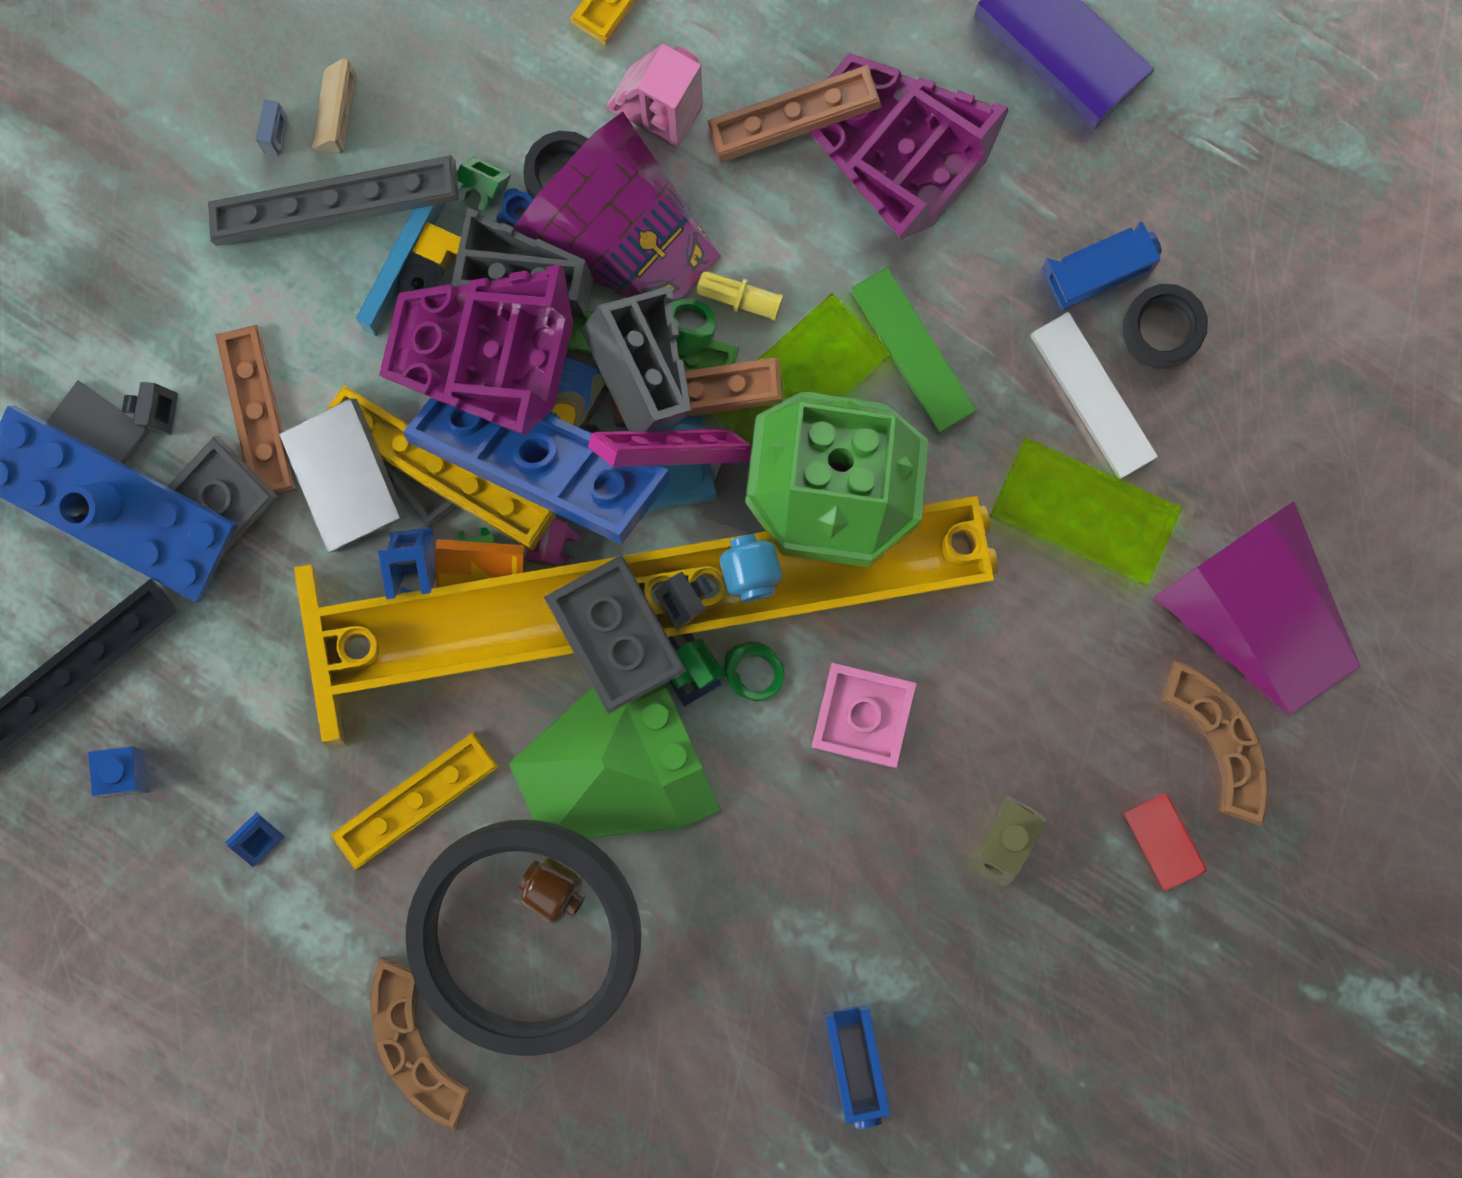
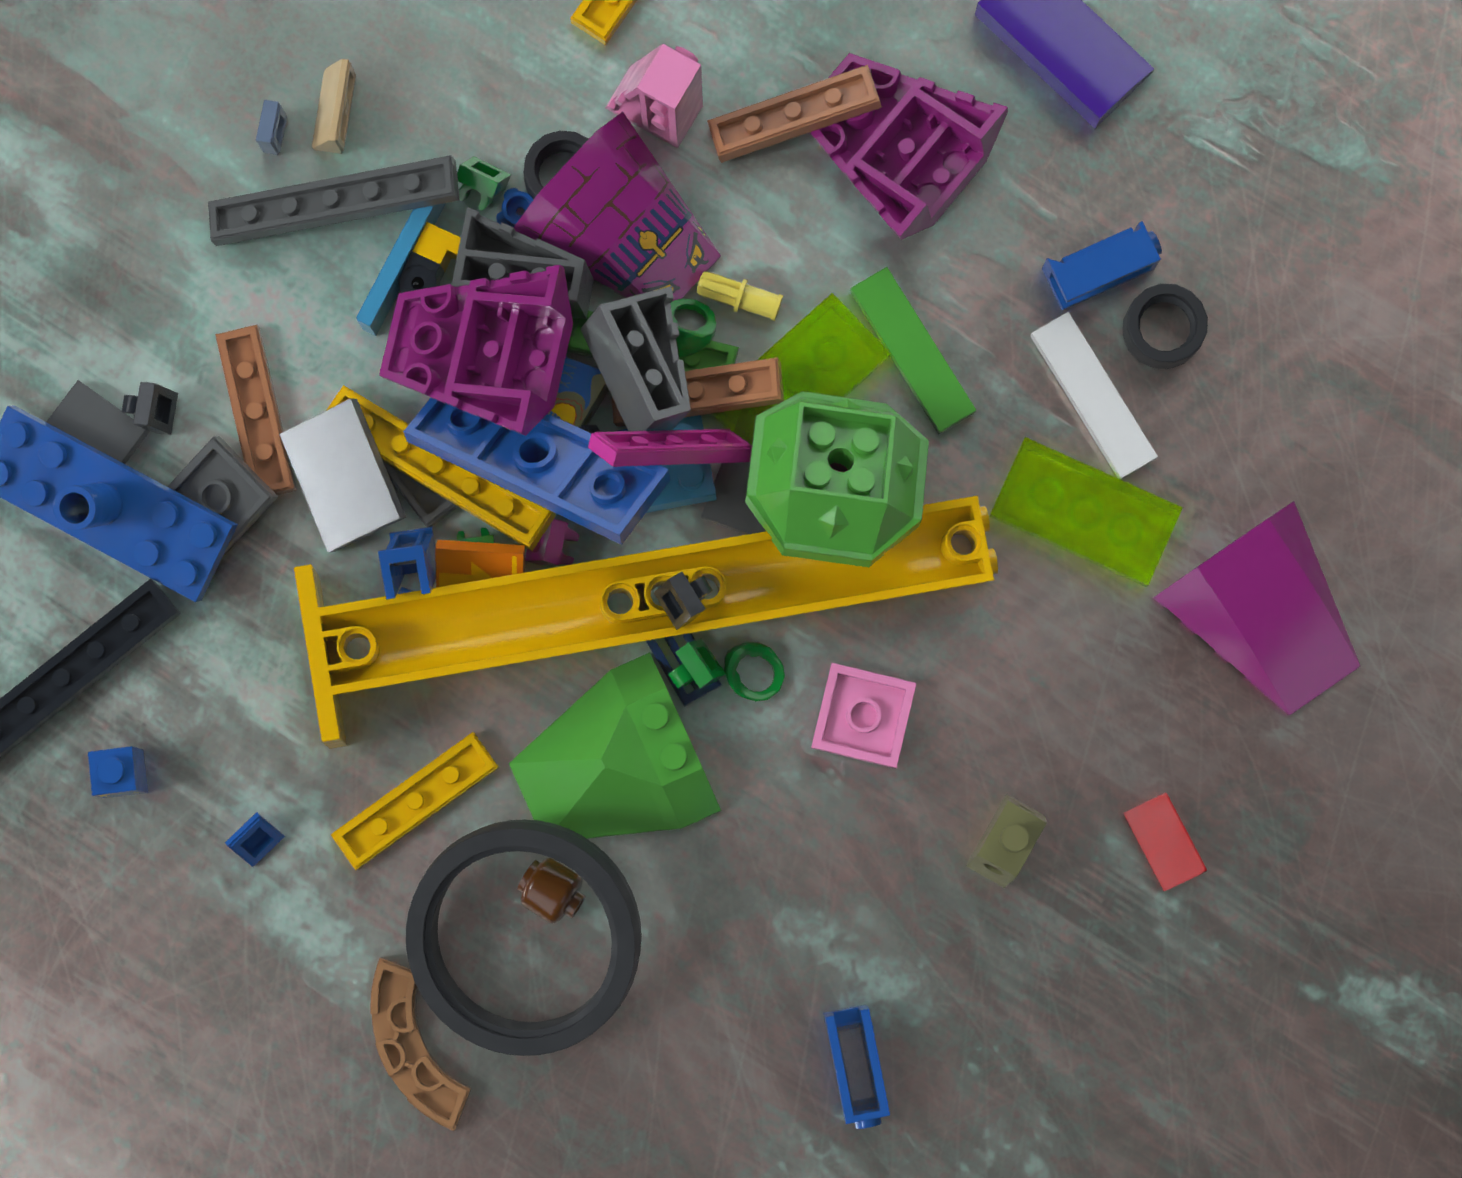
dark grey tile [544,555,686,715] -> none
dark azure head [720,534,782,603] -> none
medium nougat tile [1160,660,1268,826] -> none

